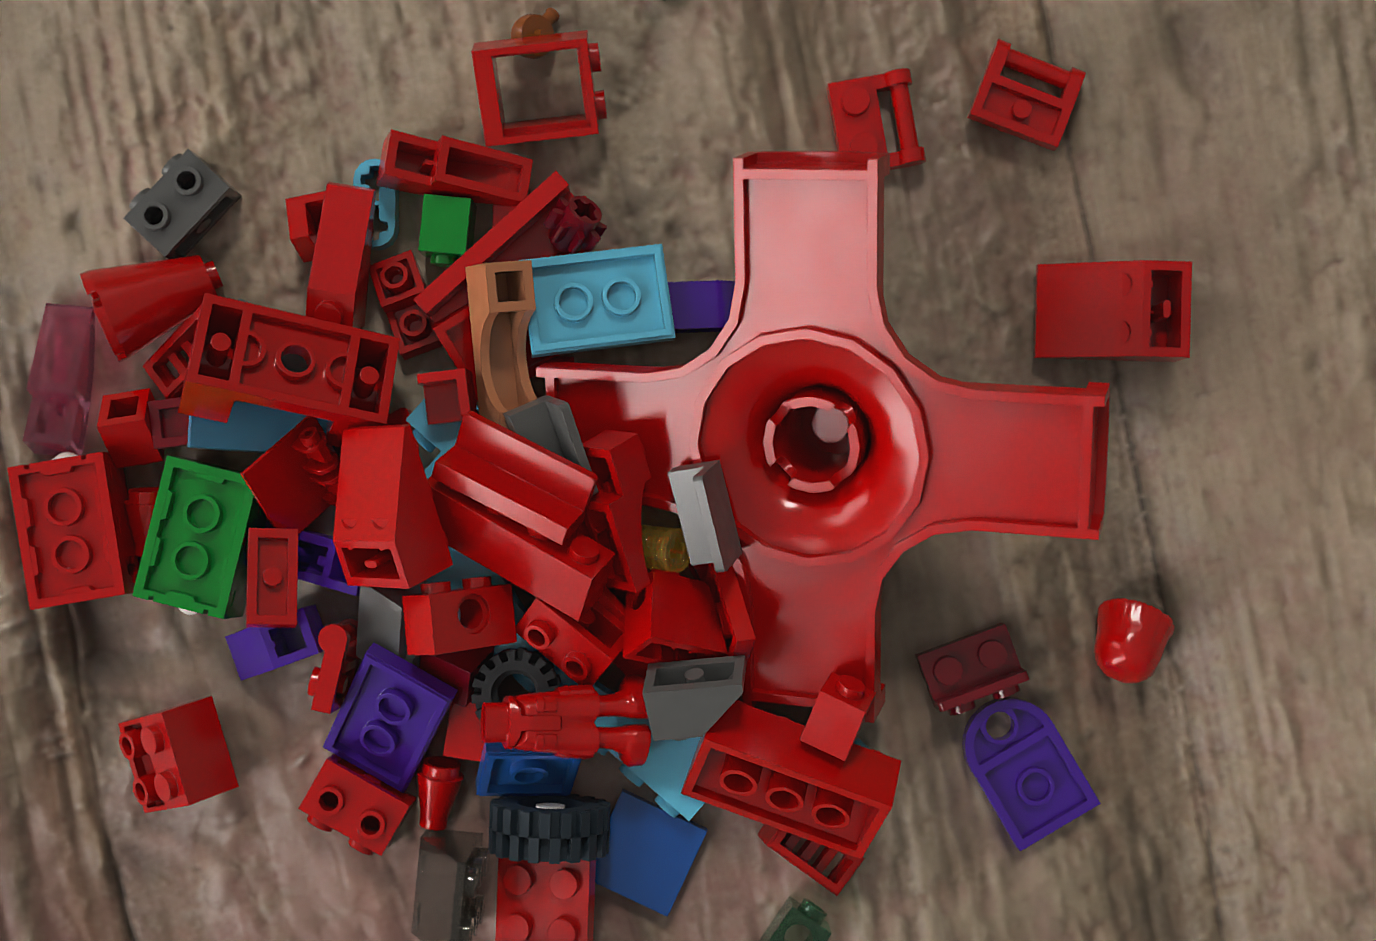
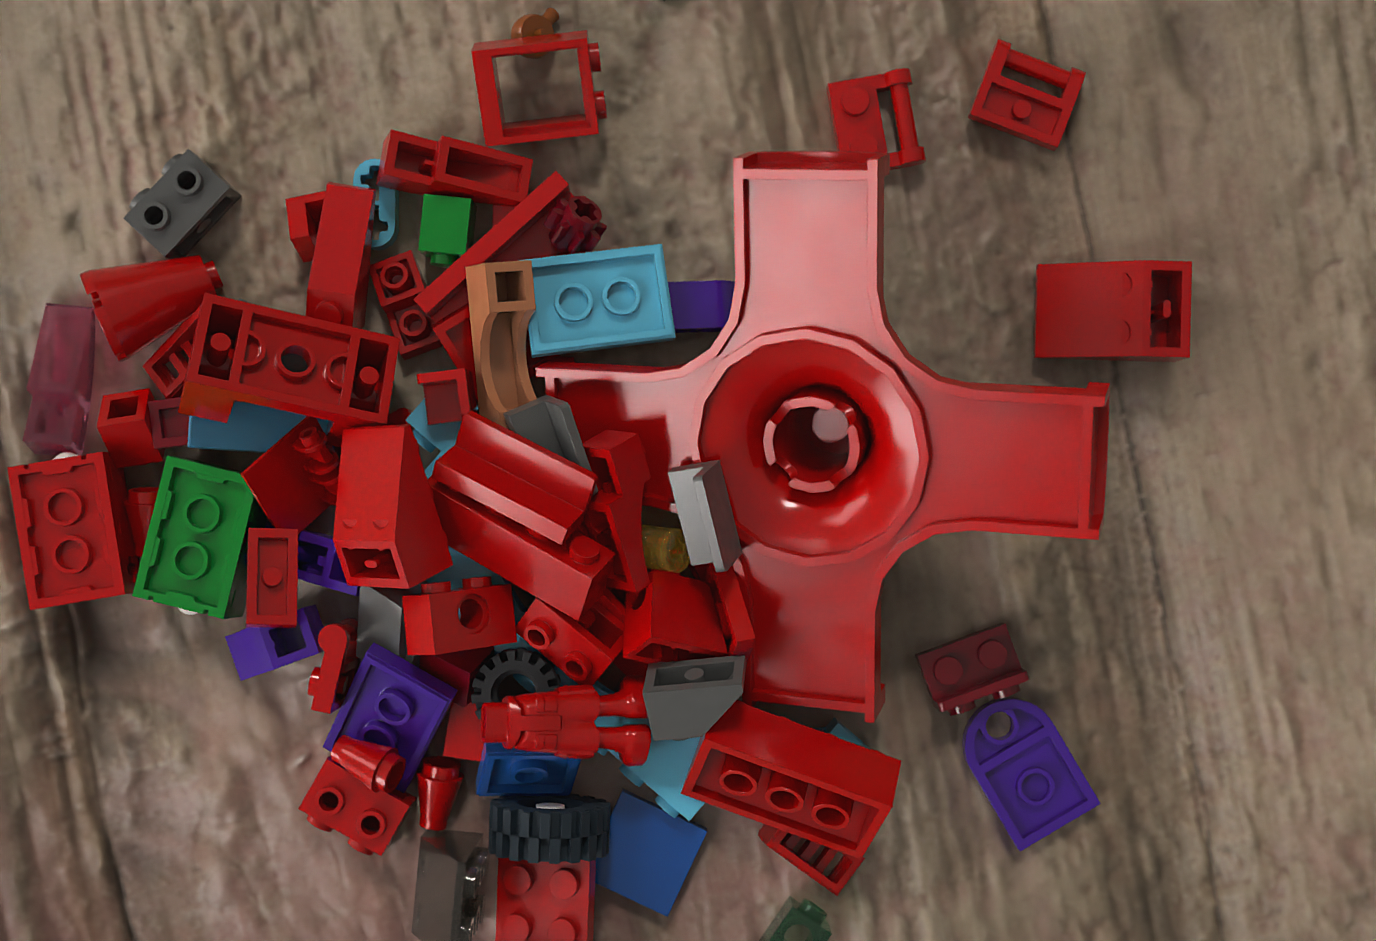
red slope [118,696,239,813] -> none
red brick [800,672,877,761] -> none
red hair [1094,598,1175,684] -> none
none -> red cone [331,735,406,793]

